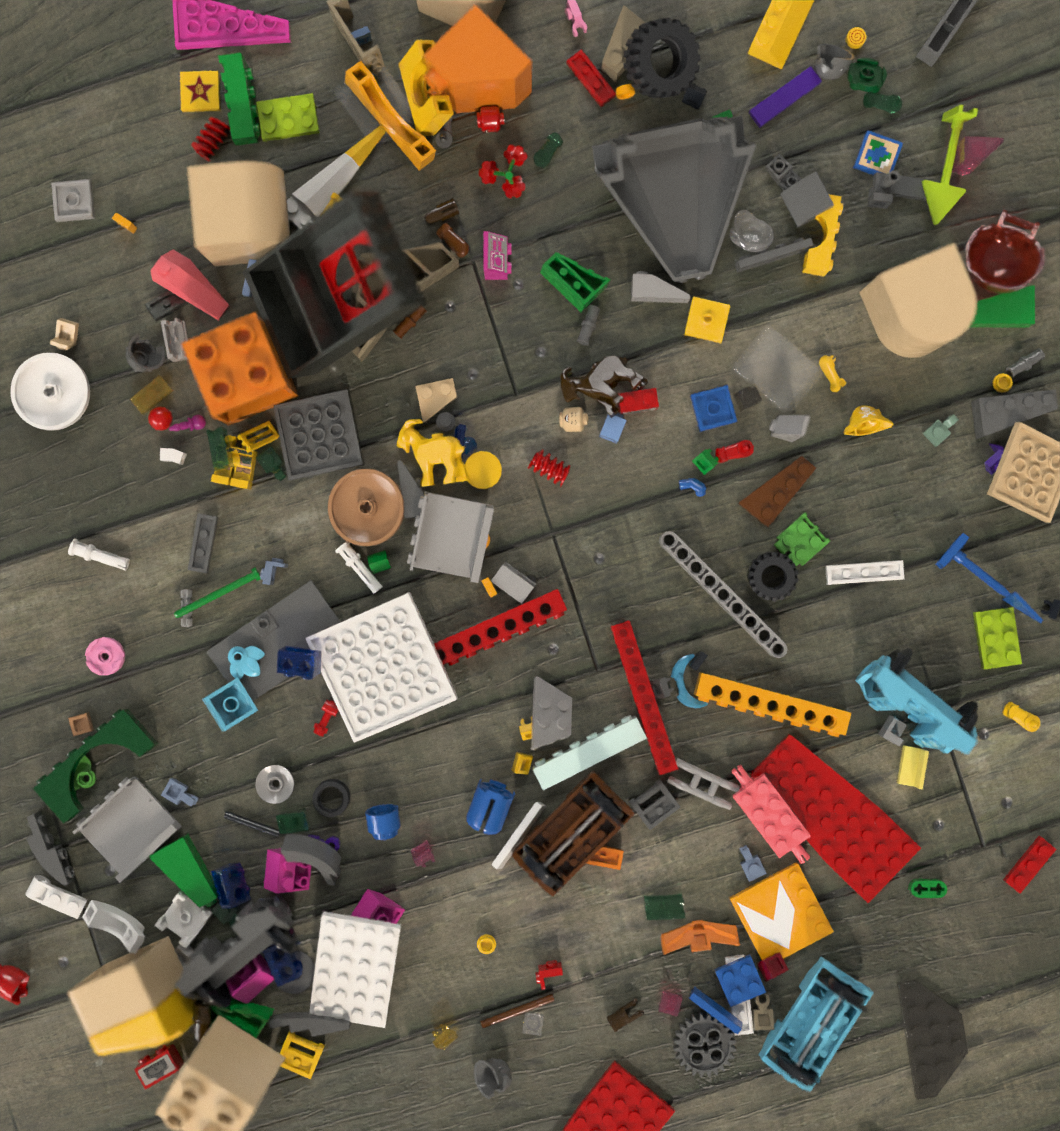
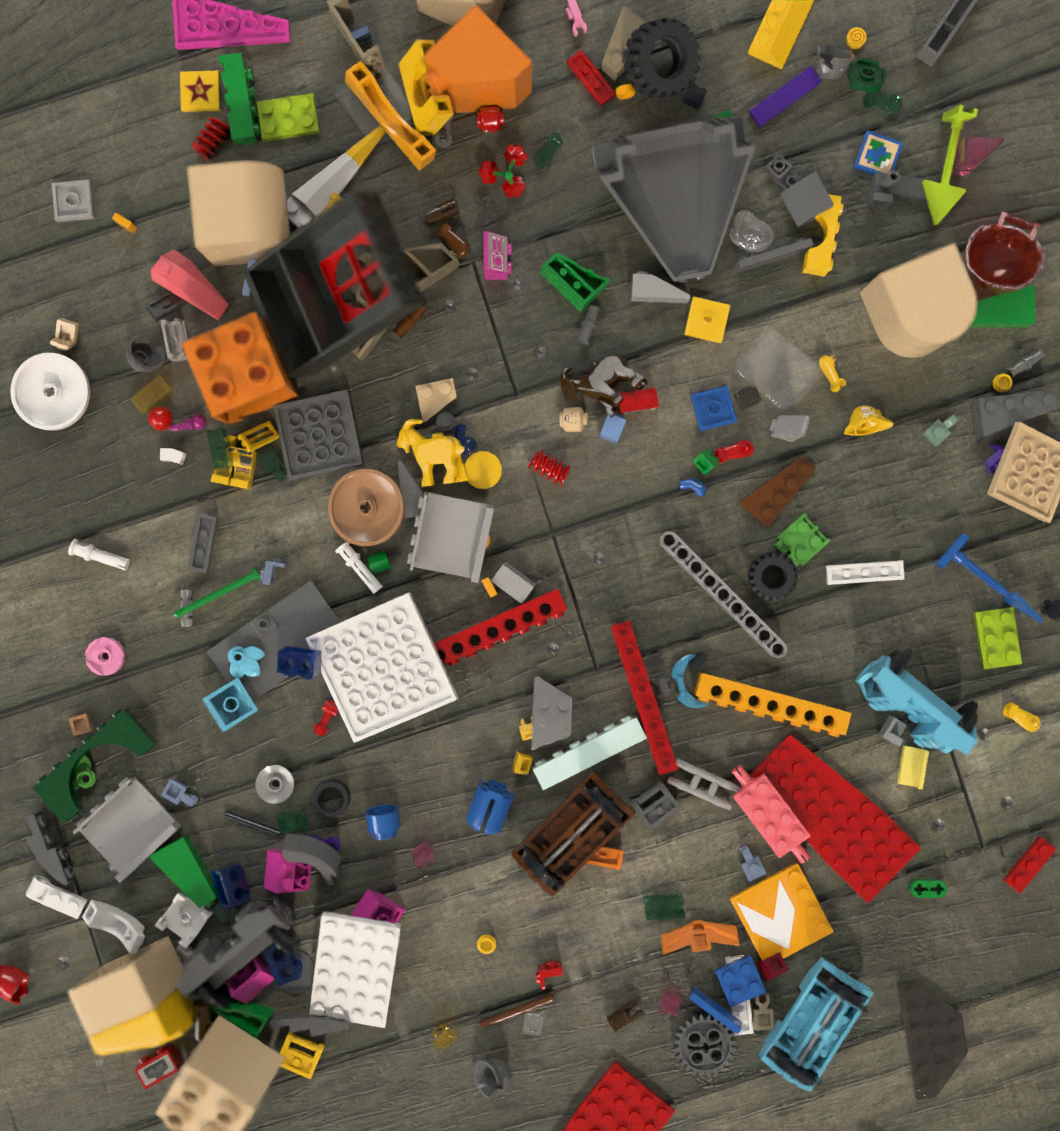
white tile [492,802,546,869] -> none

